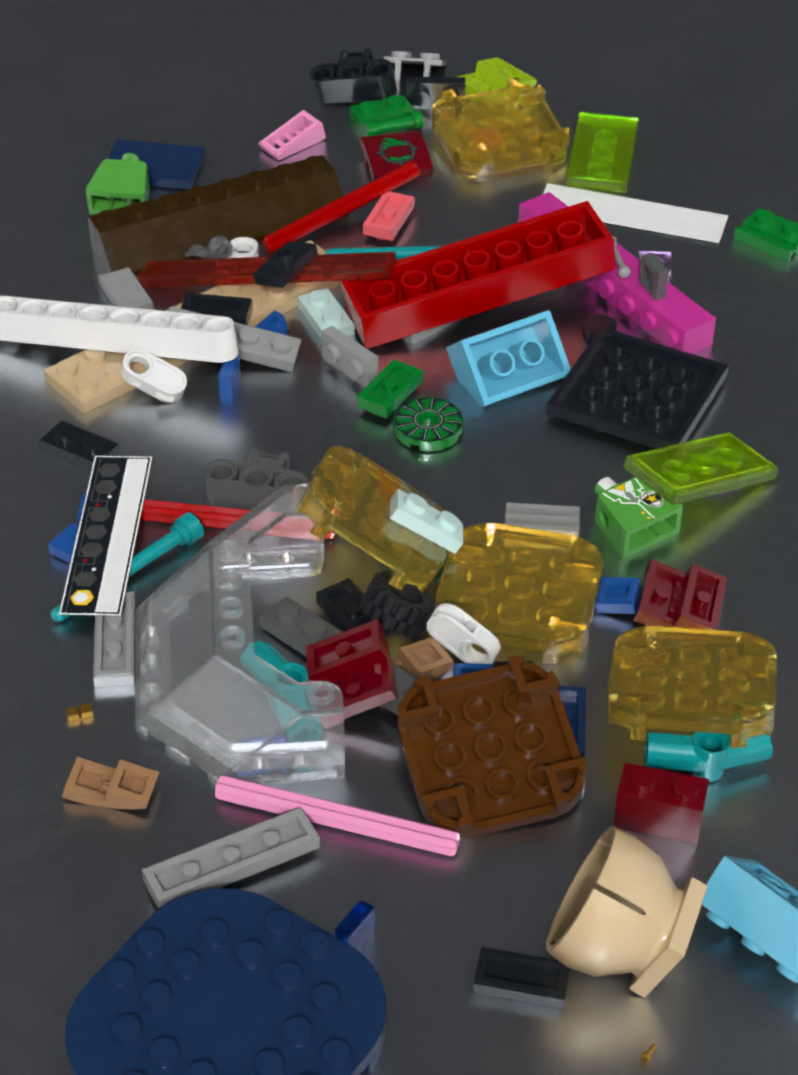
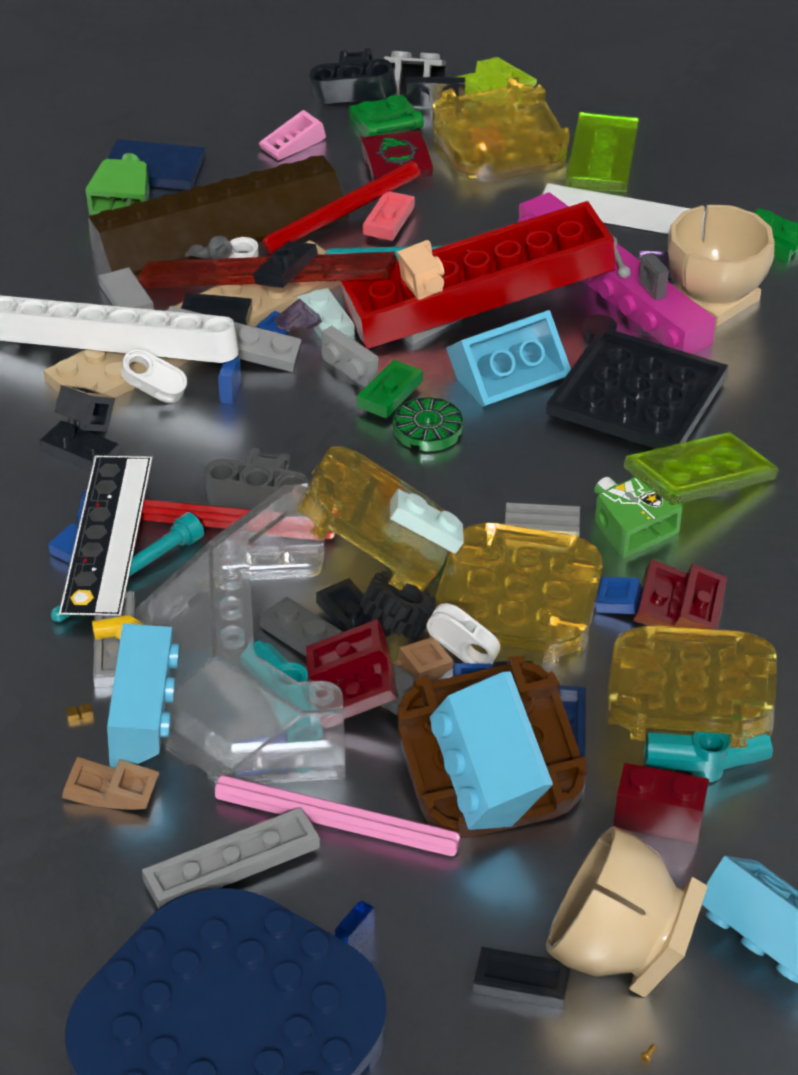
none -> black brick [55,385,115,432]
none -> yellow arm [92,615,144,640]
none -> medium azure slope [107,623,180,769]
none -> clear purple tile [274,298,322,331]
none -> light nougat brick [397,240,444,300]
none -> medium azure slope [429,671,553,830]
none -> tan plate [667,205,774,327]

